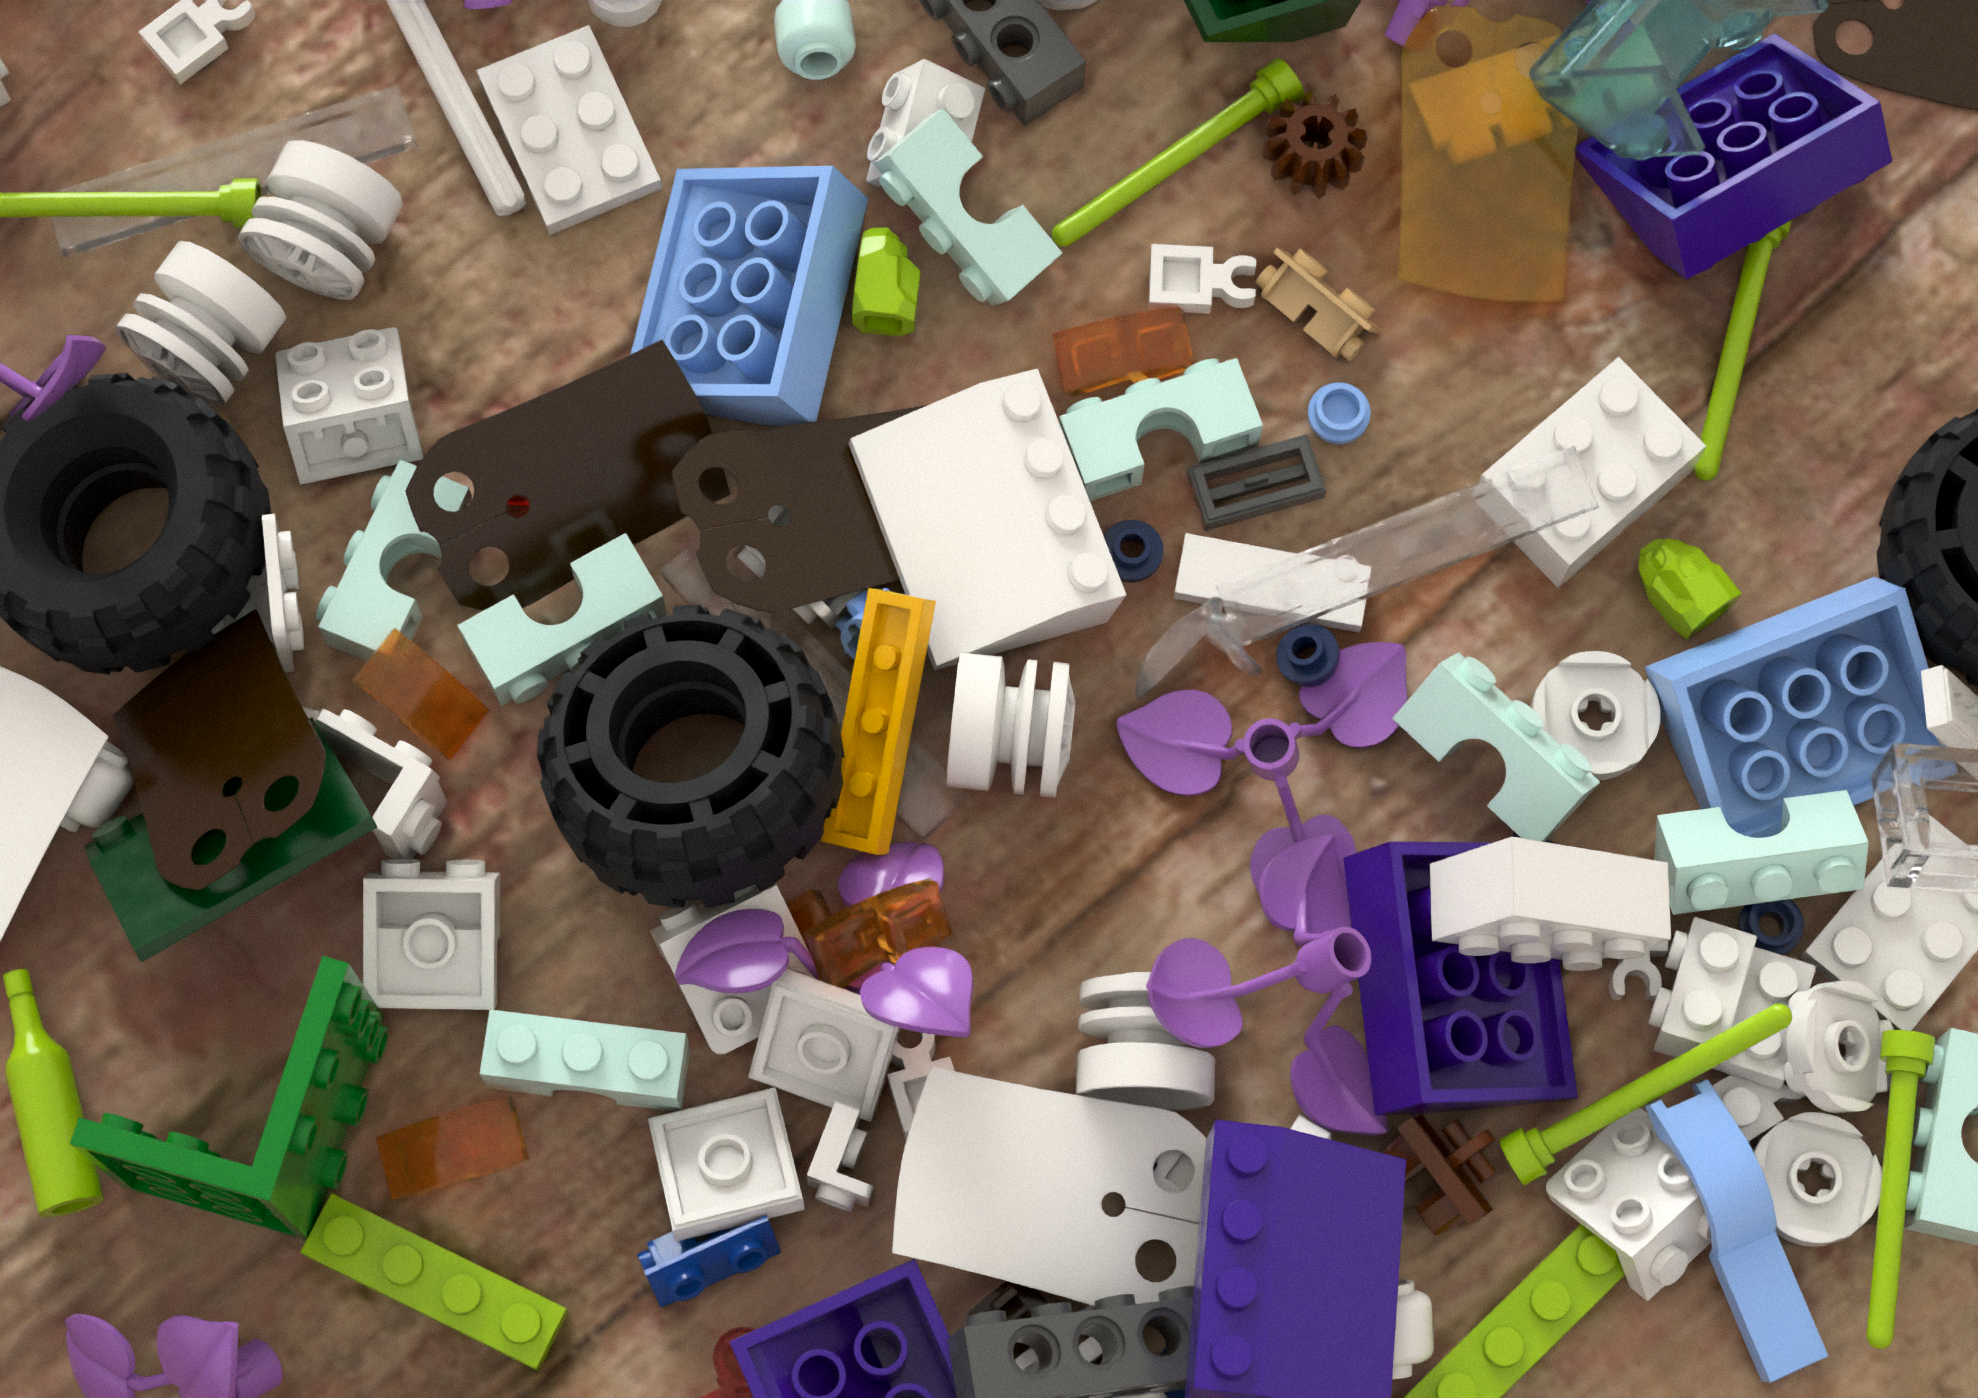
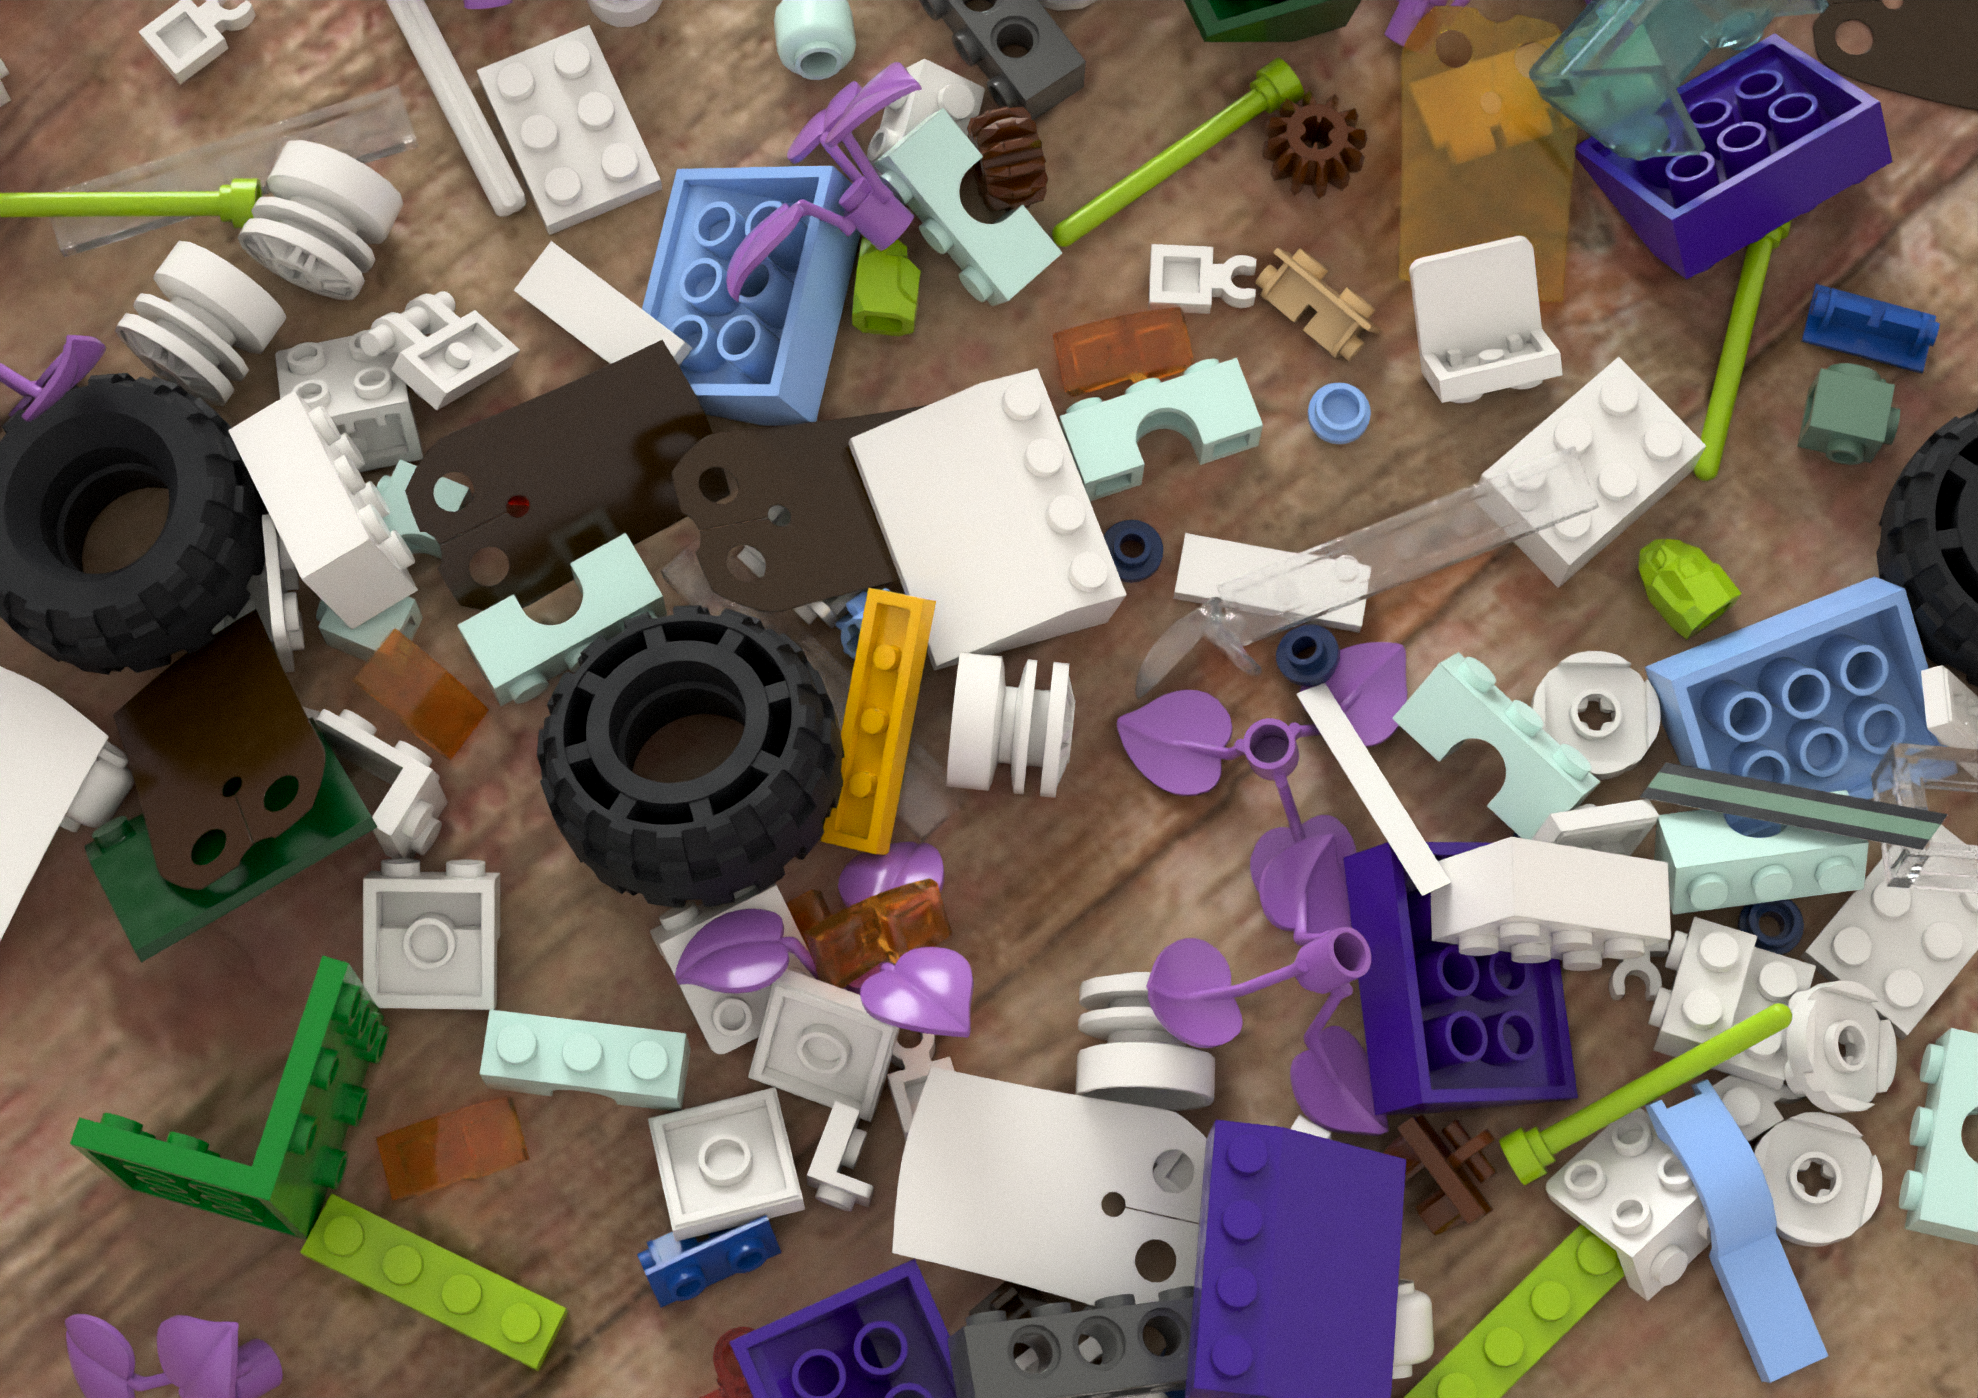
lime piece [2,969,105,1218] -> none
dark grey tile [1187,434,1326,531] -> none
lime piece [1866,1030,1936,1349] -> none
none -> white brick [228,391,418,629]
none -> white plate [360,291,520,411]
none -> white tile [514,241,693,366]
none -> medium lavender plant [726,62,922,302]
none -> reddish brown gear [967,106,1048,212]
none -> white sticker [1296,683,1451,896]
none -> white bracket [1409,236,1563,403]
none -> white plate [1531,799,1660,856]
none -> sticker [1640,762,1948,850]
none -> sand green brick [1797,363,1900,465]
none -> blue hinge [1801,284,1940,374]

